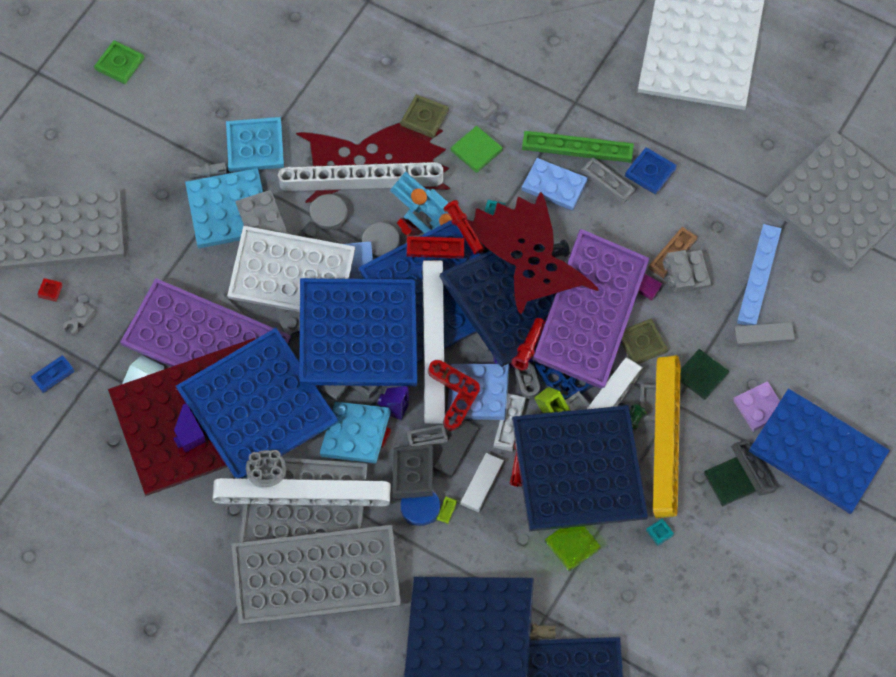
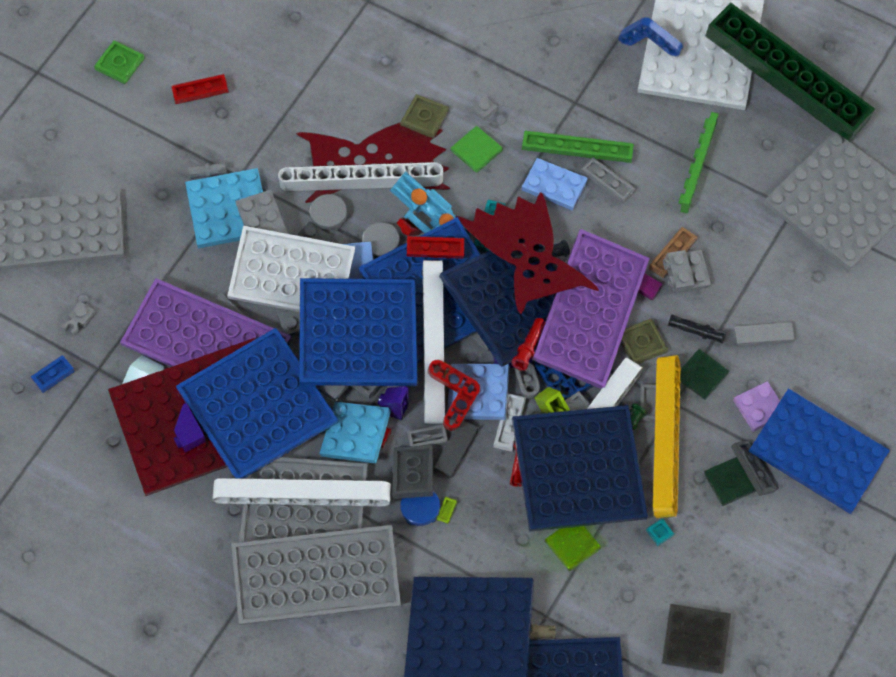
red plate [37,278,63,302] -> none
medium azure plate [226,117,284,172] -> none
light grey tile [246,450,286,487] -> none
red pin [443,200,485,255] -> none
white tile [461,453,504,513] -> none
blue plate [625,147,677,195] -> none
light blue plate [737,224,782,326] -> none
none -> red plate [171,74,229,104]
none -> blue beam [618,17,683,56]
none -> clear smoke plate [661,604,731,674]
none -> black pin [668,314,726,344]
none -> bright green plate [678,112,718,214]
none -> dark green brick [705,2,875,142]

